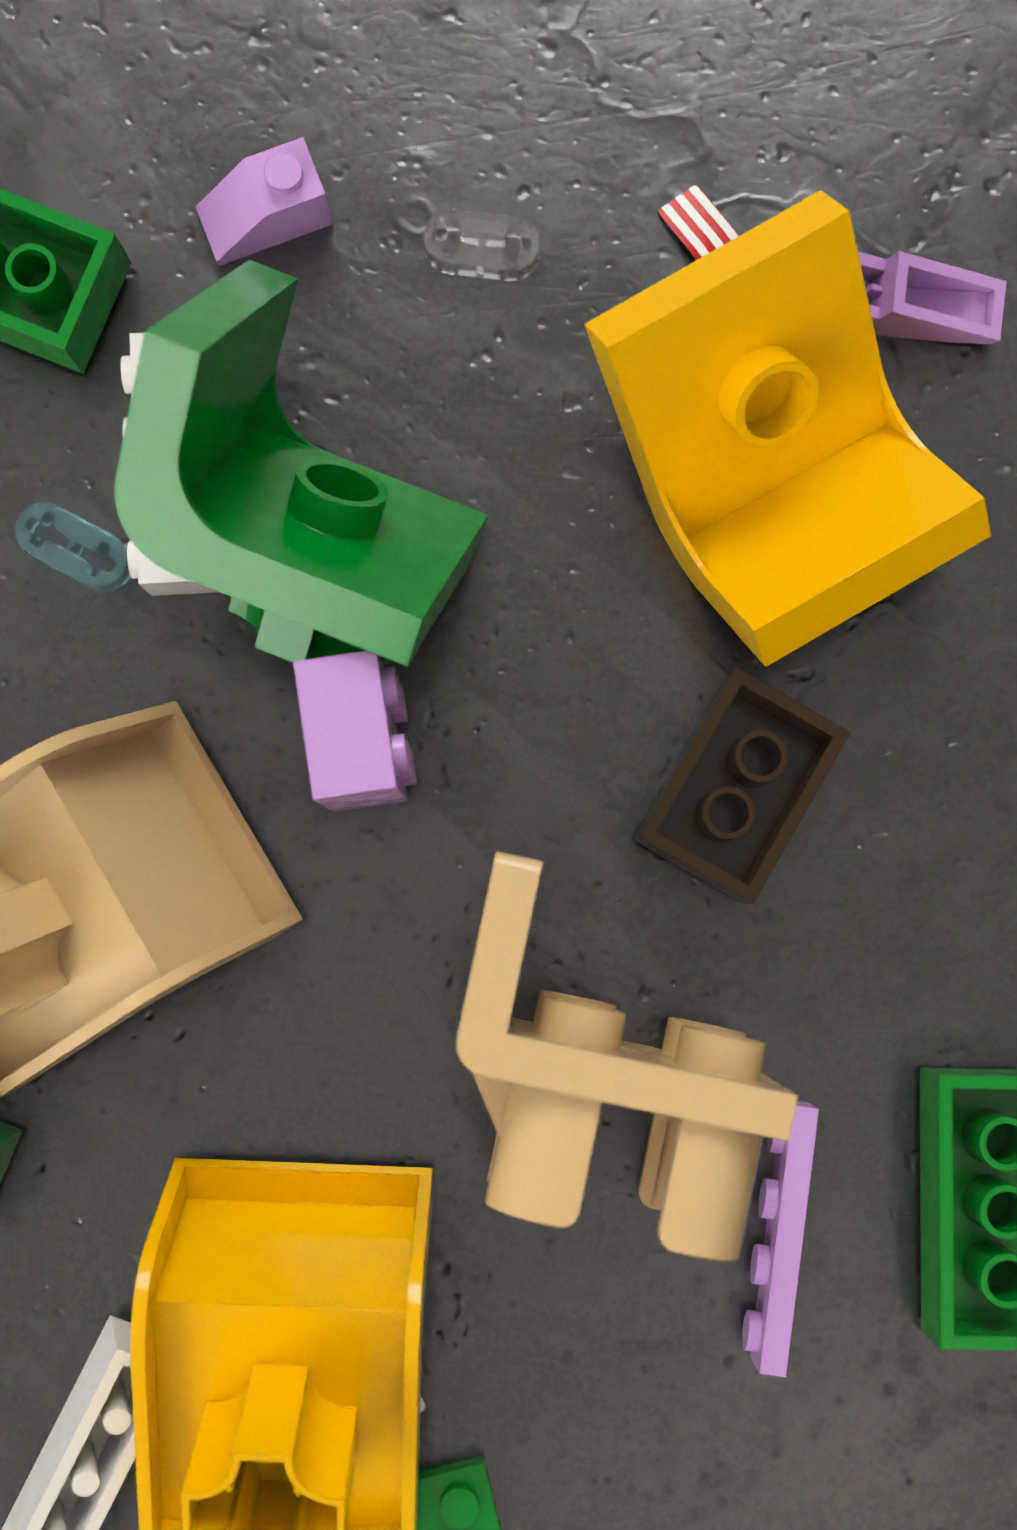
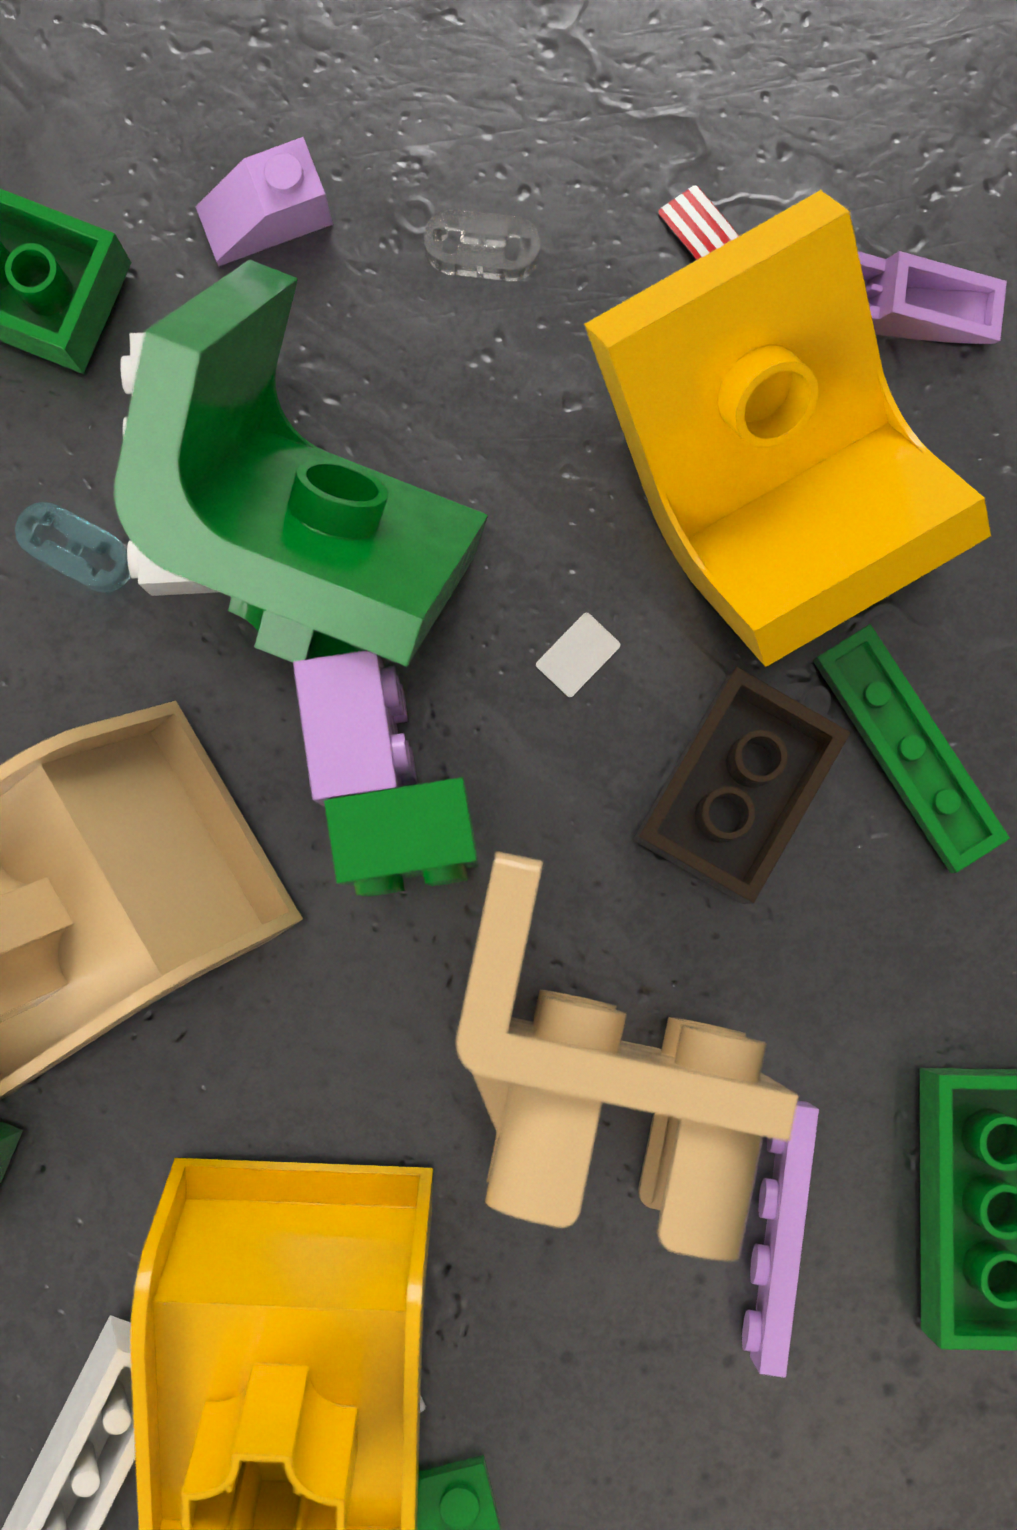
none -> green brick [324,777,479,897]
none -> white sticker [536,613,620,697]
none -> green plate [813,624,1010,873]

